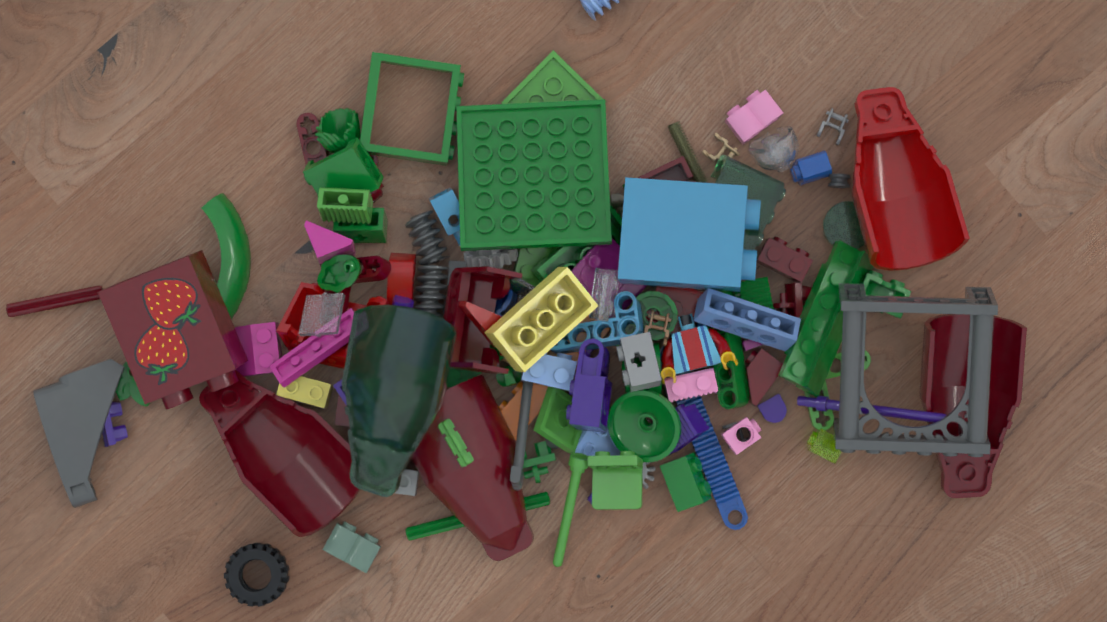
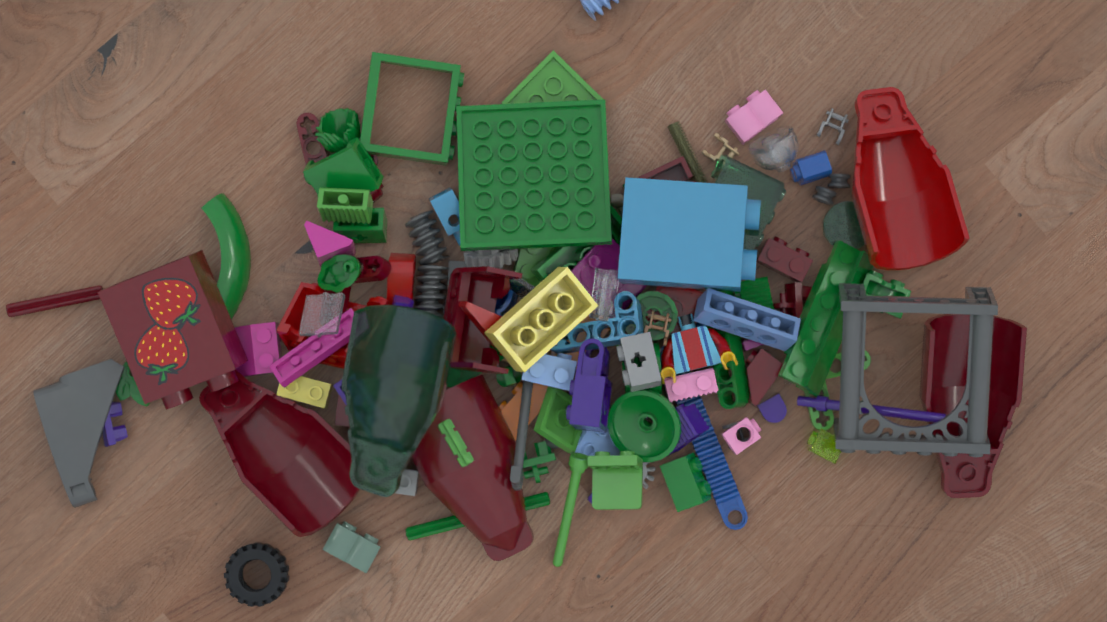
none -> dark grey bush [812,186,837,206]

